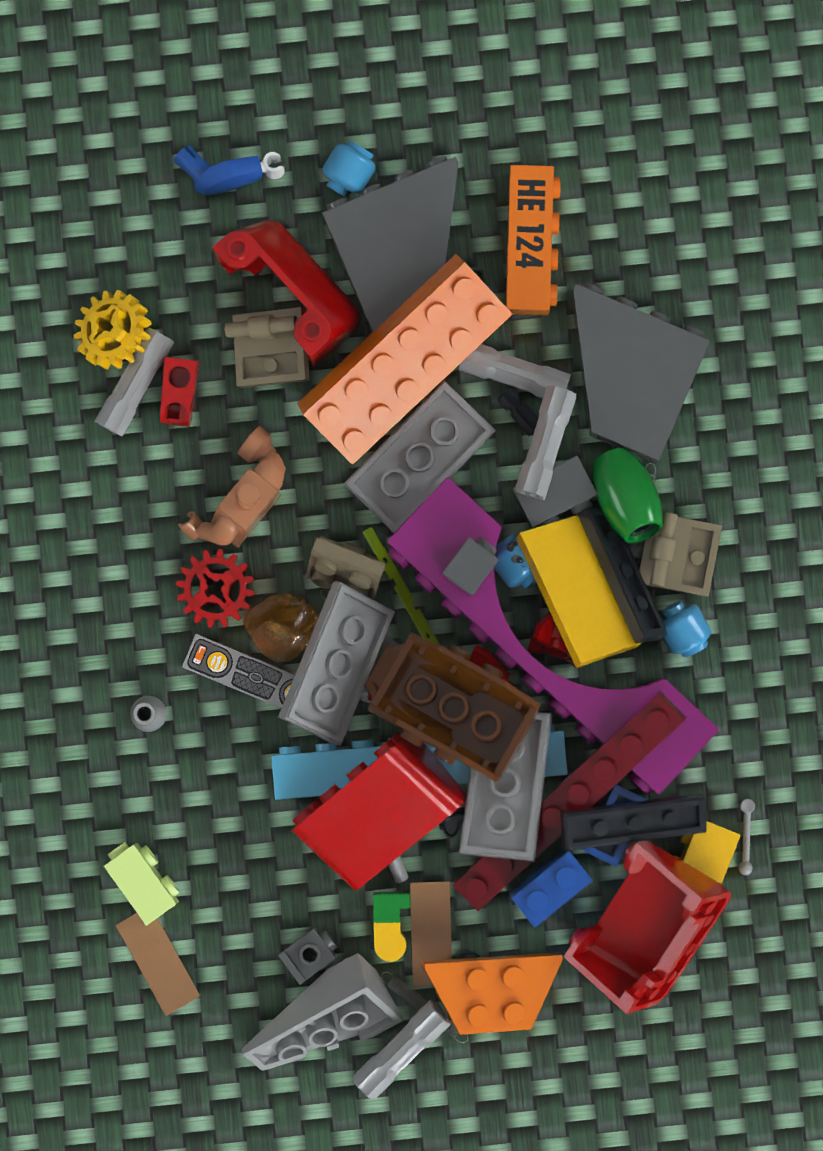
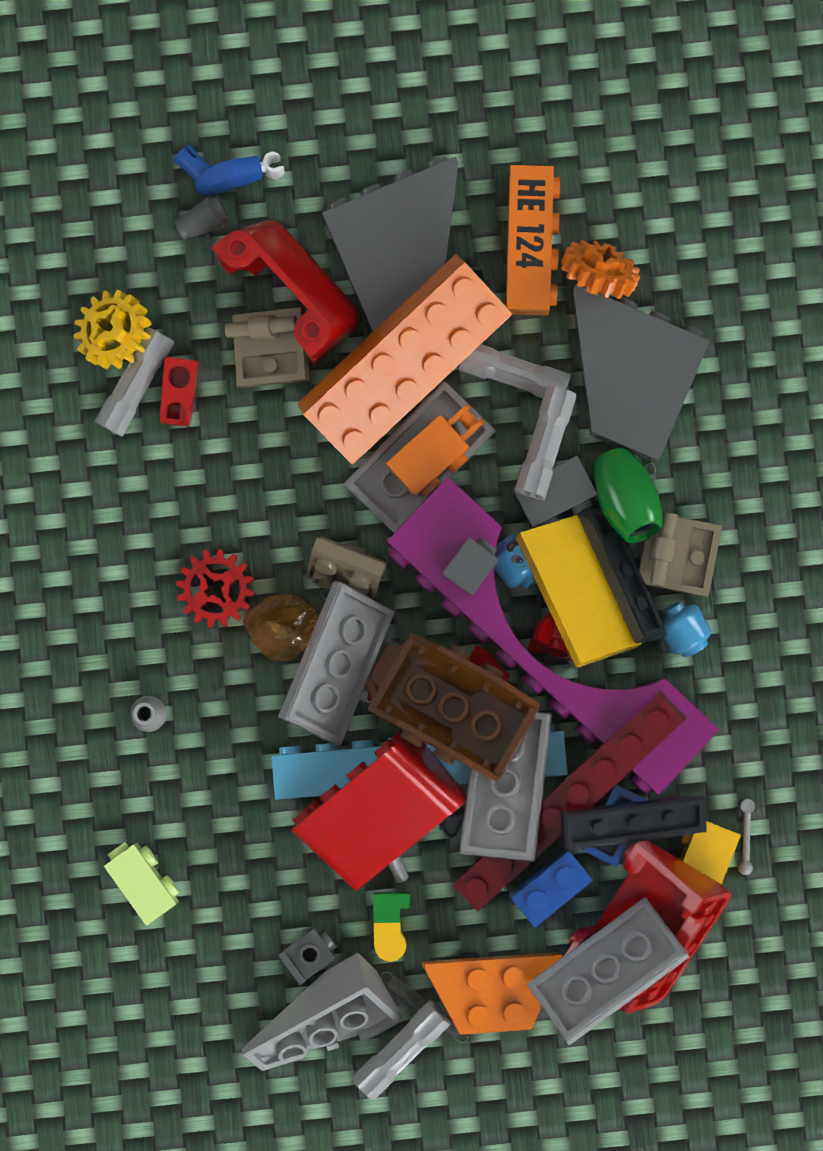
medium nougat sticker [115,913,200,1016] -> none
nougat torso [178,426,286,548] -> none
tile [182,634,295,708] -> none
dark azure head [322,140,376,197] -> none
lime piece [362,527,440,645] -> none
medium nougat sticker [410,881,452,987] -> none
black axle [498,388,539,437] -> none
none -> dark grey cone [175,195,231,240]
none -> orange brick [386,404,485,498]
none -> light grey tile [527,897,689,1045]
none -> orange gear [561,240,640,299]

